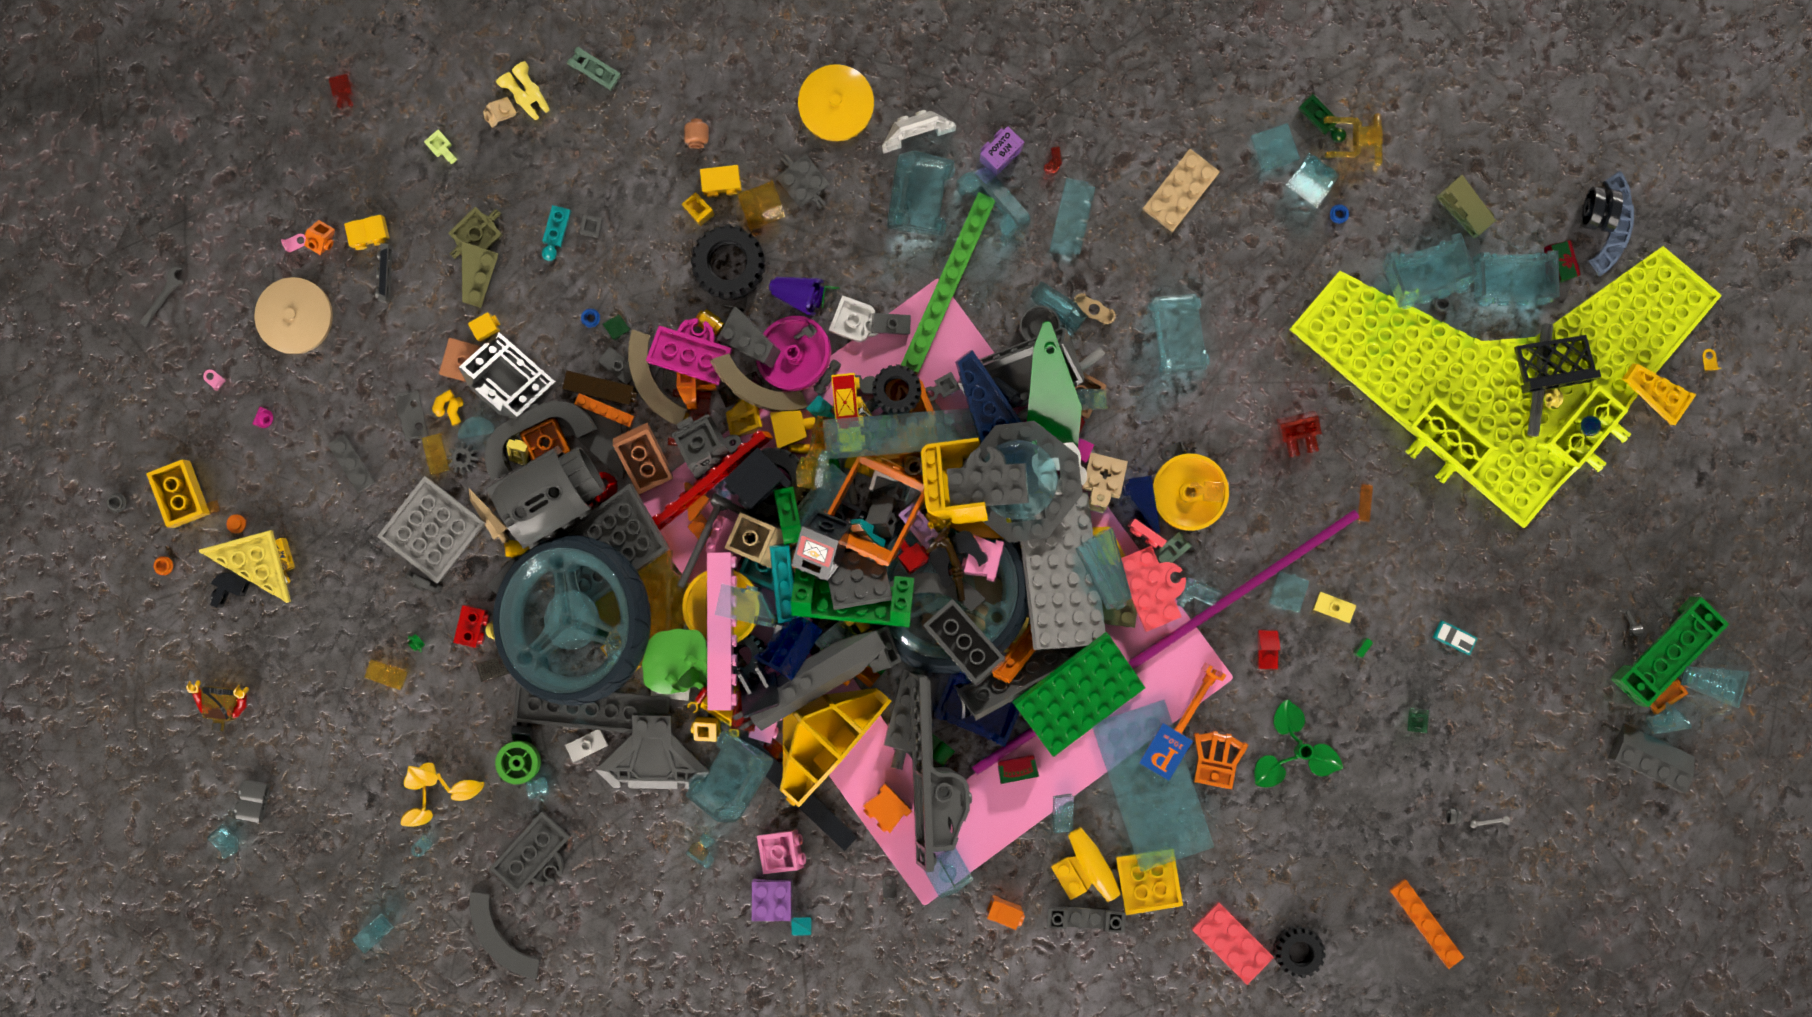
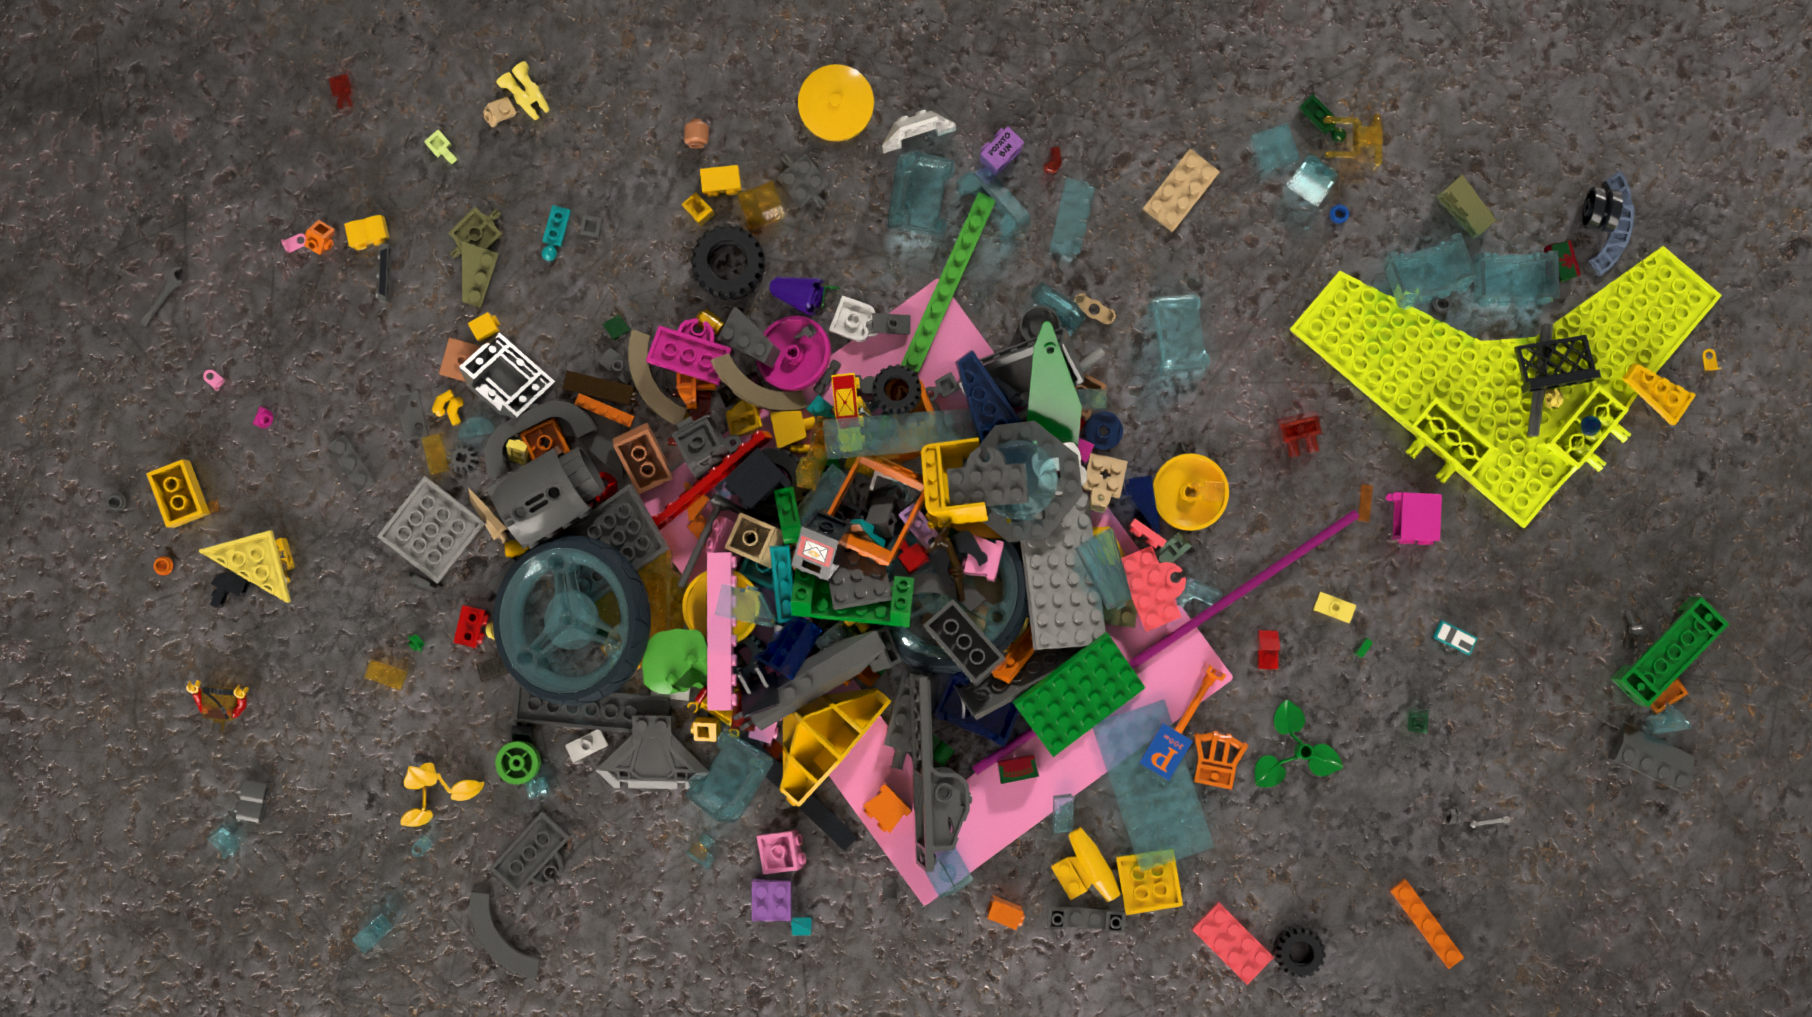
orange plate [226,514,246,534] -> none
tan dish [254,277,333,354] -> none
sand green plate [566,47,622,91] -> none
blue plate [581,309,600,328] -> none
clear light blue plate [815,451,831,488] -> none
dark brown cone [902,454,922,475] -> none
clear light blue piece [1269,571,1309,613] -> none
clear light blue wing [1681,666,1750,708] -> none
none -> dark blue plate [1084,411,1123,450]
none -> dark pink container [1385,492,1442,545]

